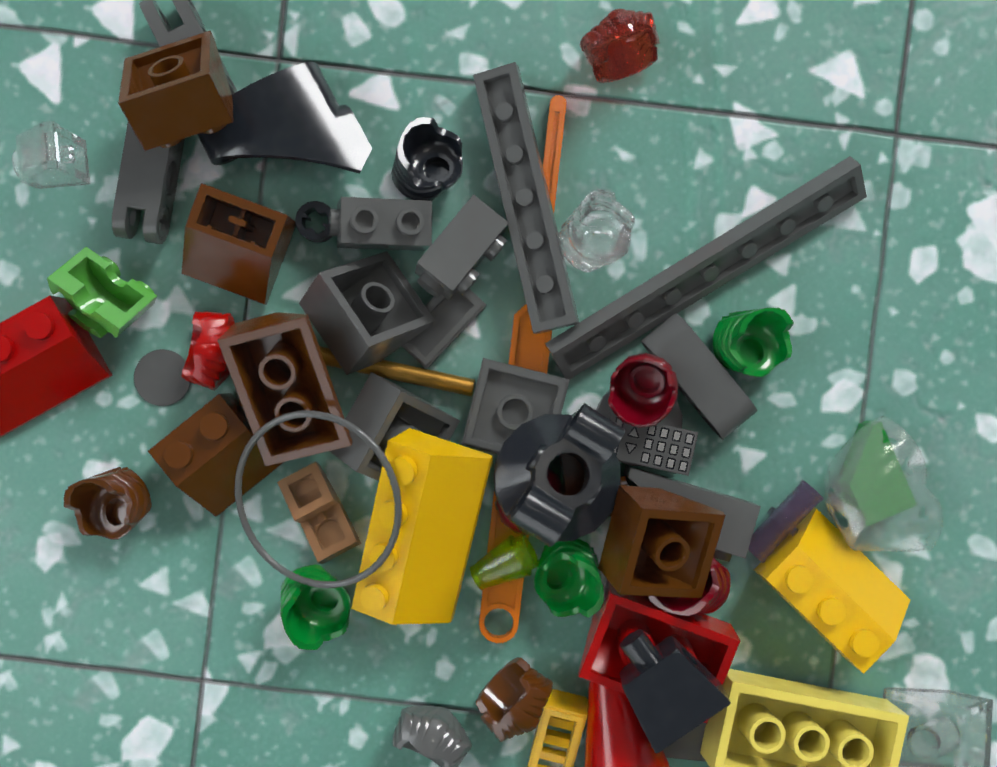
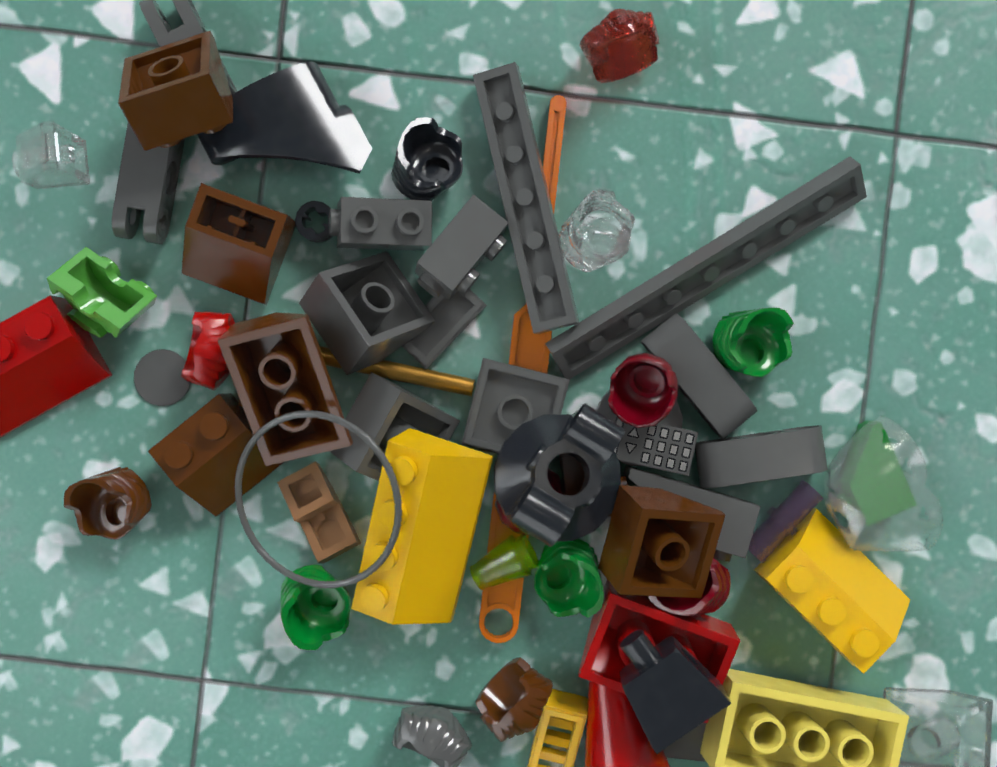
none -> dark grey beam [695,425,828,488]

